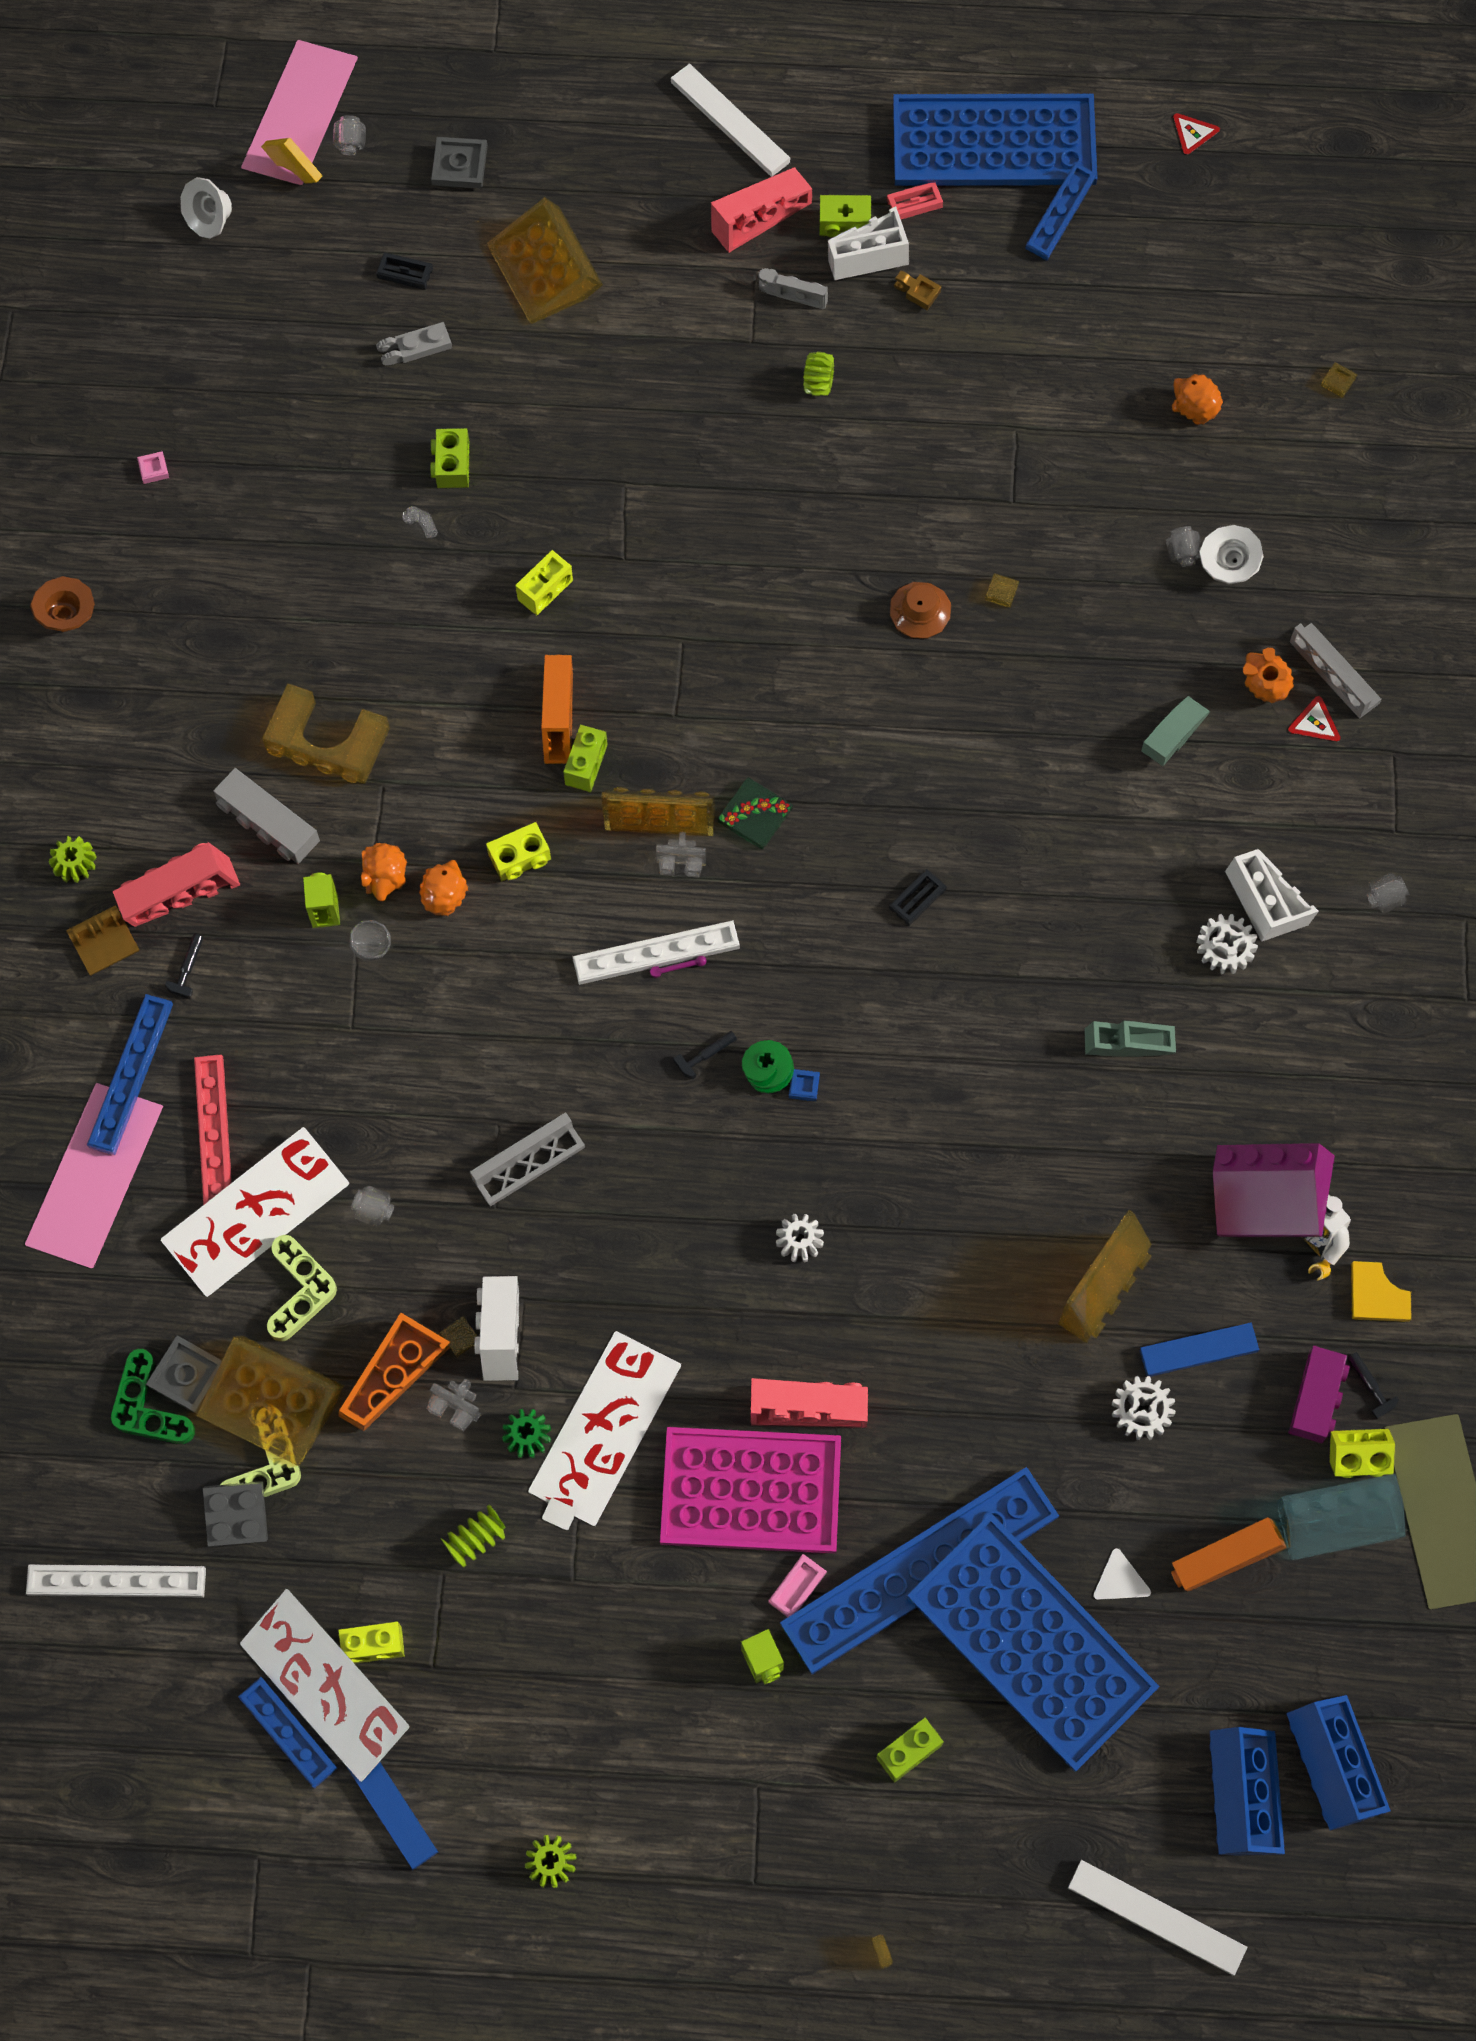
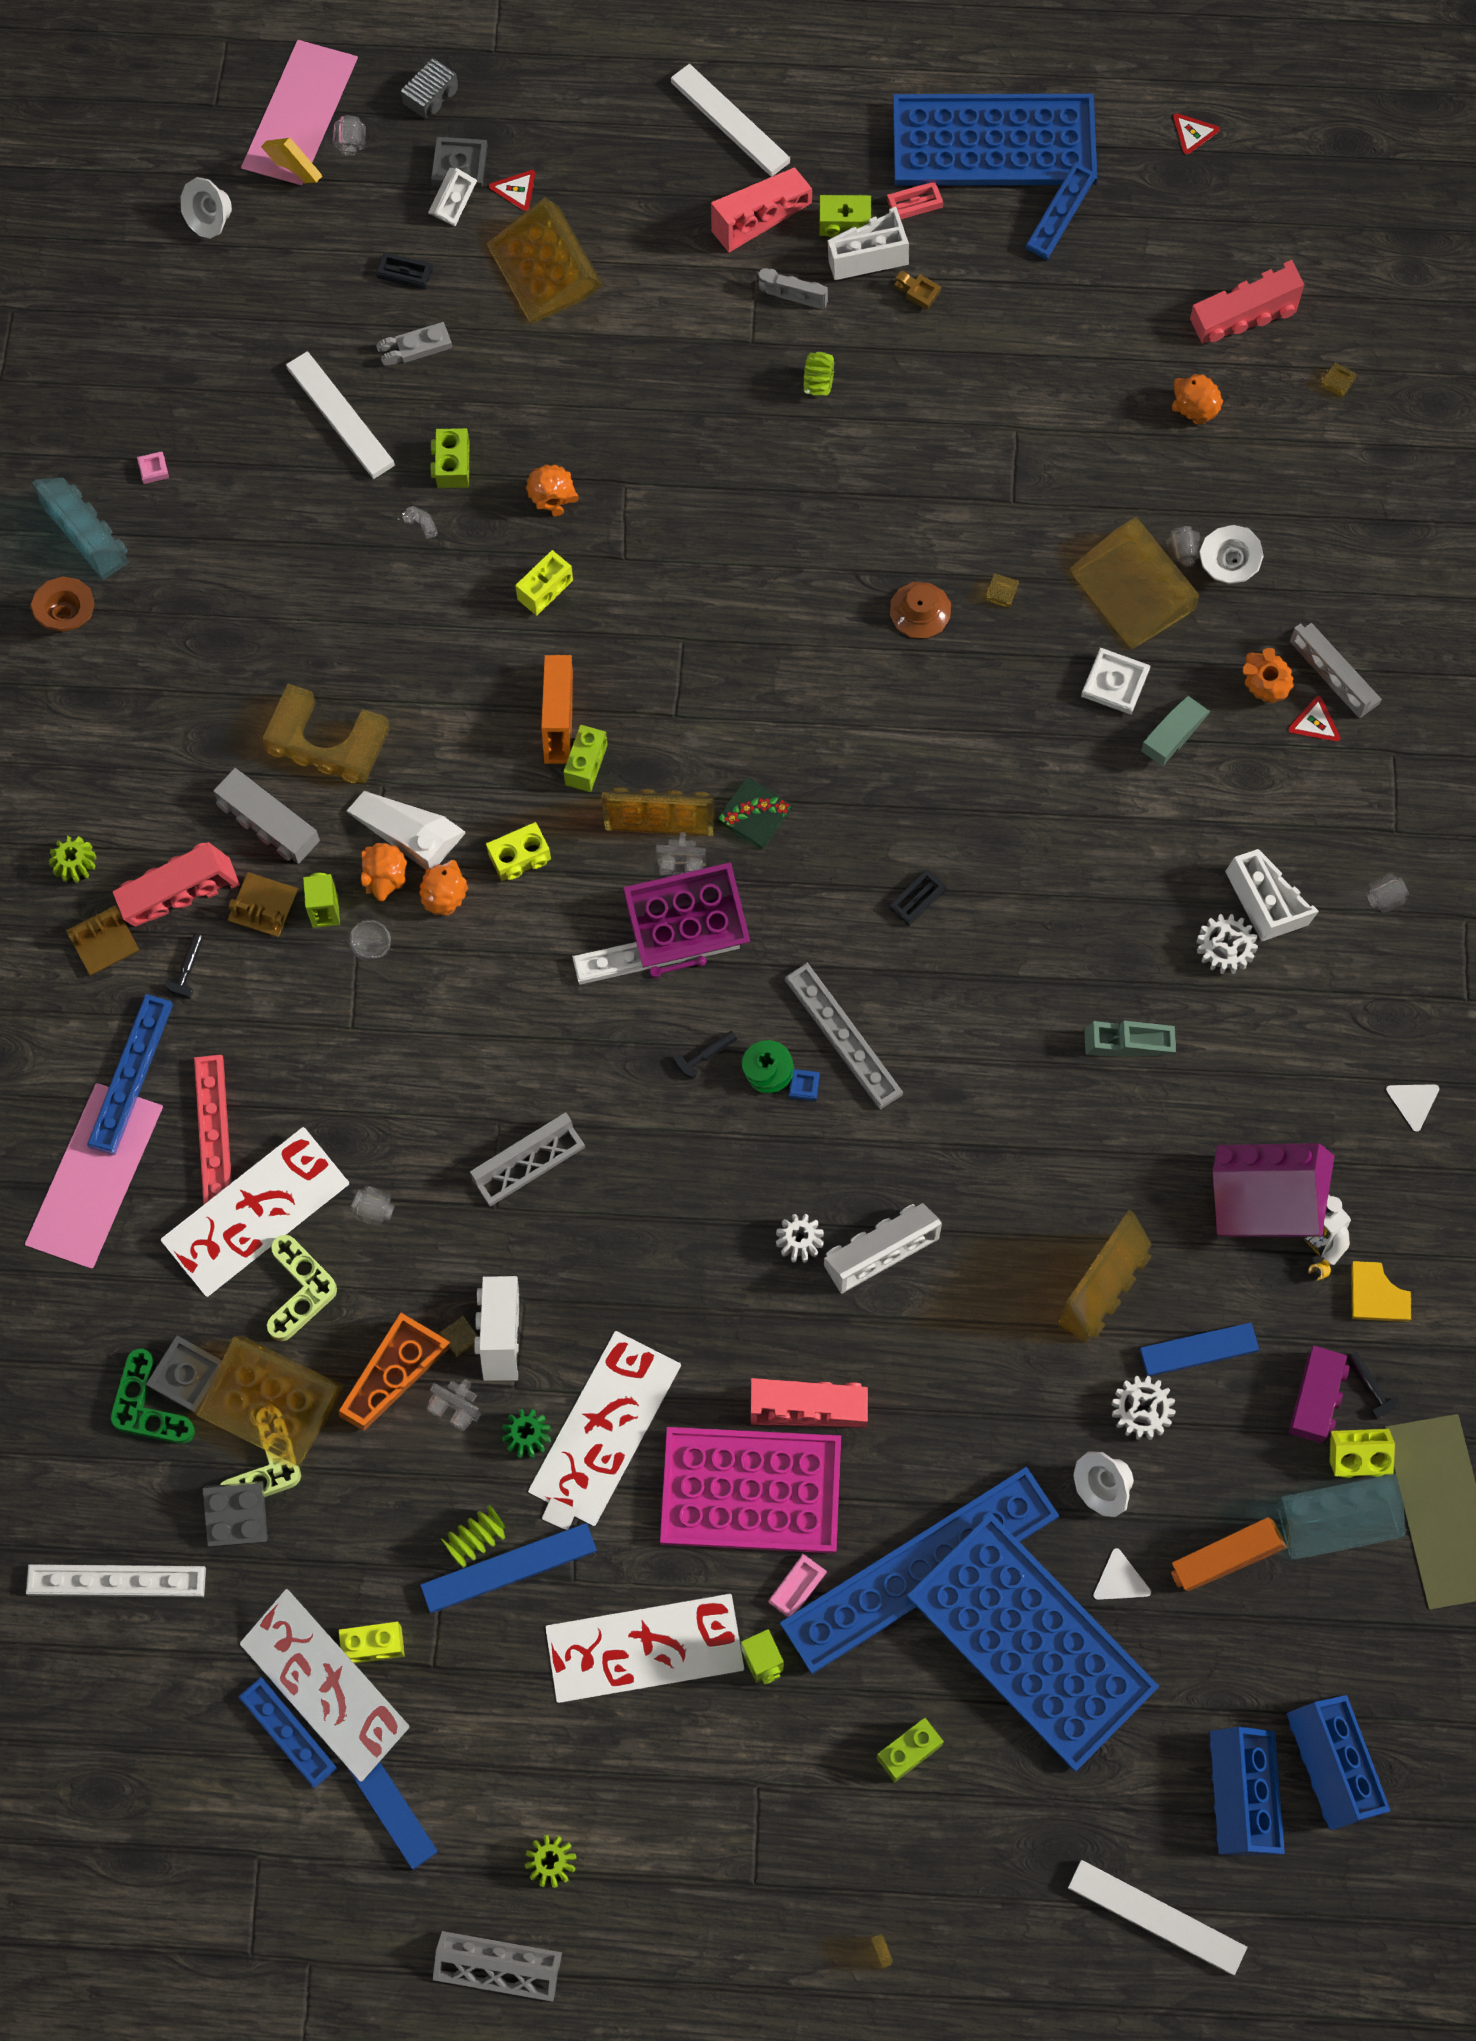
none -> clear light blue slope [32,478,129,580]
none -> pearl gold hinge [228,872,299,937]
none -> white tile [286,351,395,479]
none -> white wedge [347,791,465,870]
none -> dark grey brick [401,58,458,119]
none -> blue tile [421,1523,597,1614]
none -> white slope [428,168,477,226]
none -> light grey fence [433,1931,562,2002]
none -> sticker [489,170,535,211]
none -> orange animal [526,464,579,517]
none -> white sticker [546,1594,744,1703]
none -> magenta slope [623,862,751,968]
none -> light grey tile [785,962,903,1110]
none -> white slope [824,1203,942,1294]
none -> clear yellow slope [1069,517,1200,650]
none -> white hat [1073,1451,1134,1517]
none -> white plate [1081,648,1150,715]
none -> coral wedge [1190,260,1304,344]
none -> white sticker [1386,1084,1439,1132]

